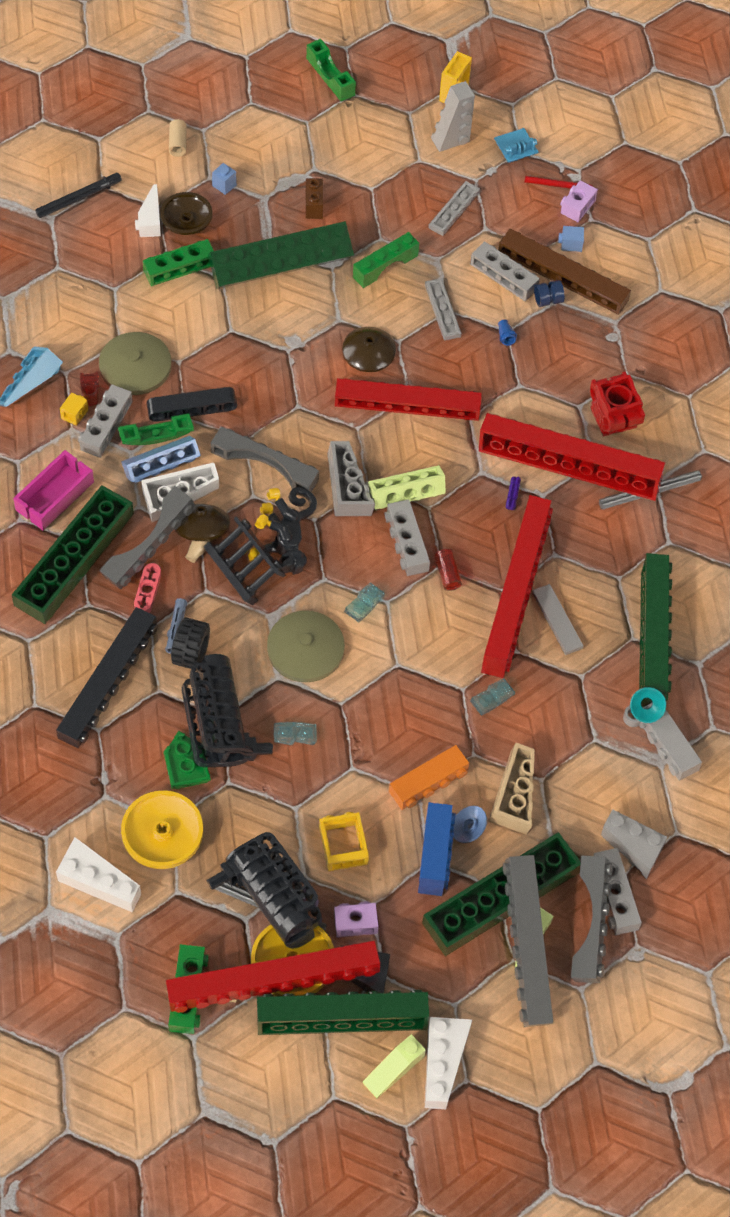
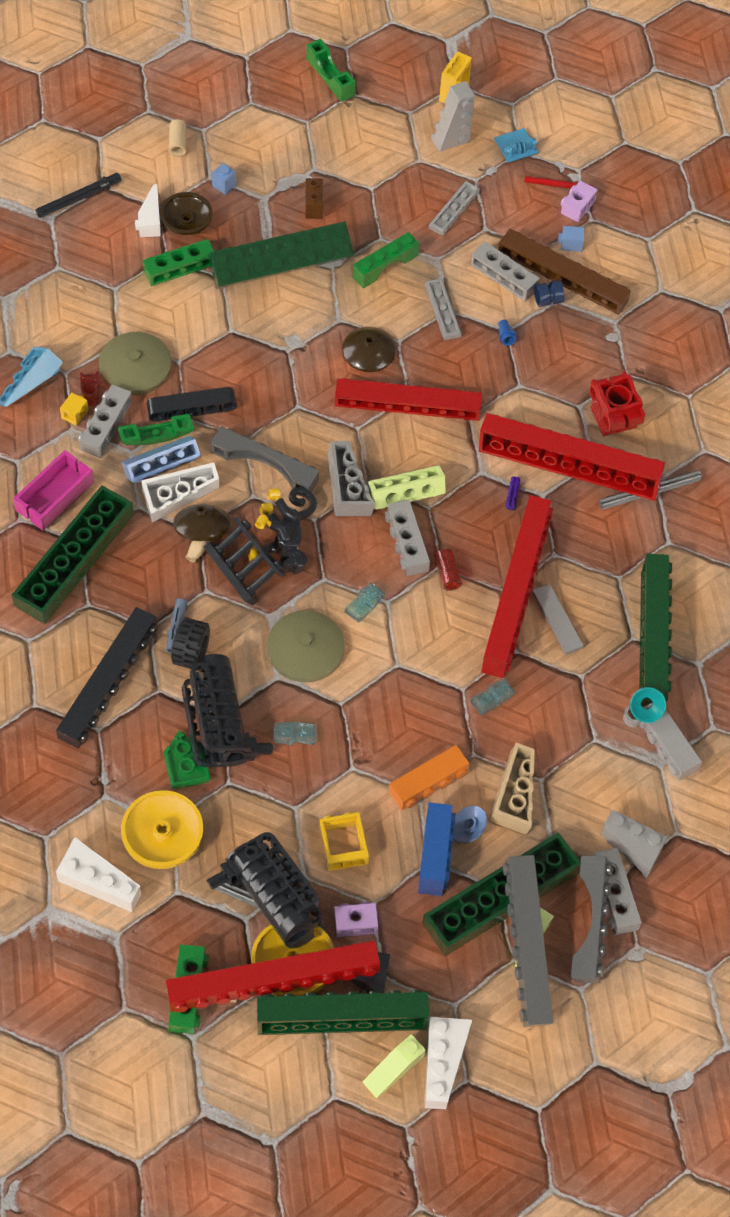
dark grey arch [99,486,195,590] -> none
coral beam [134,563,161,613] -> none

